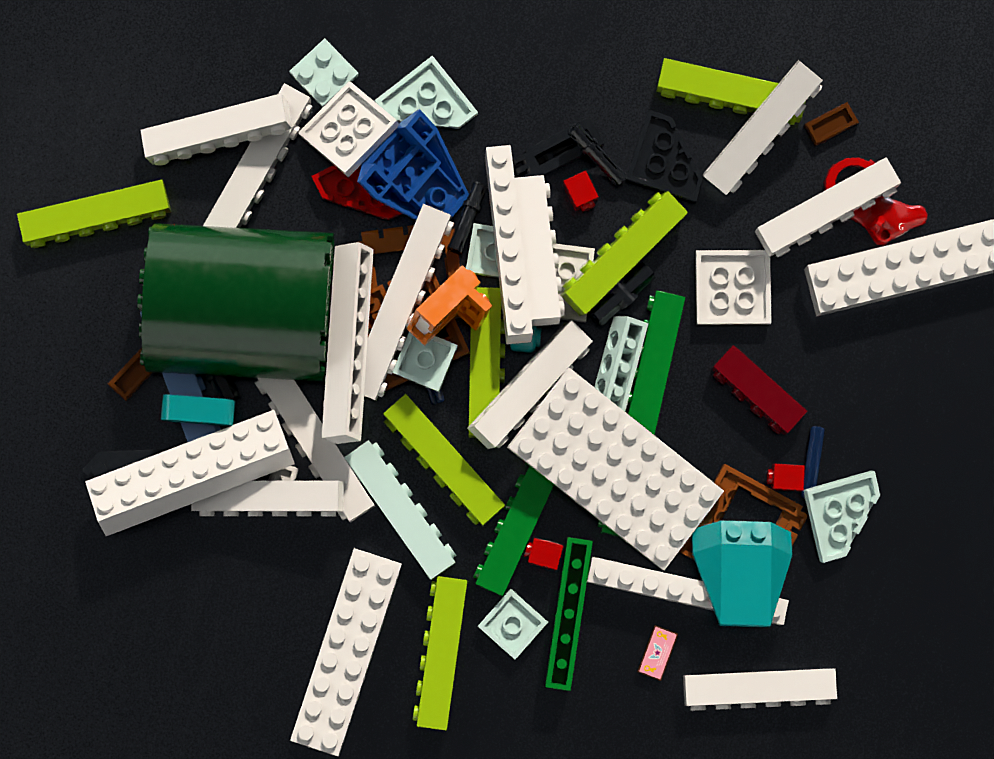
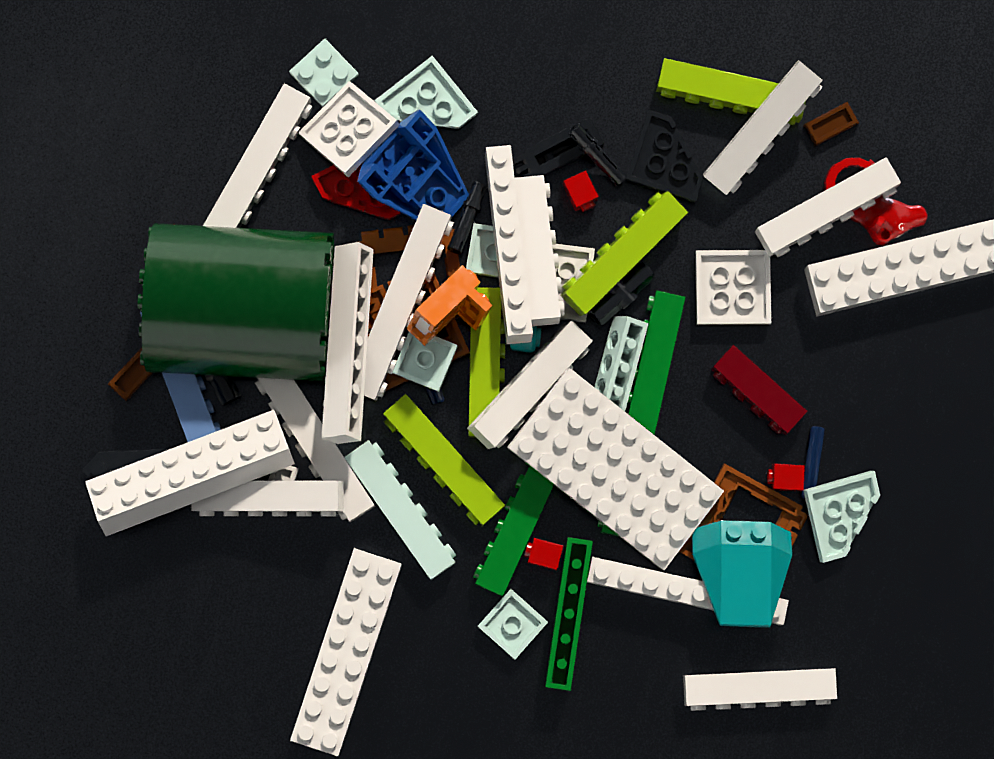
lime brick [17,180,171,248] -> none
white brick [141,94,293,165] -> none
teal beam [161,395,235,426] -> none
lime brick [413,576,467,730] -> none
bright pink tile [637,625,678,681] -> none

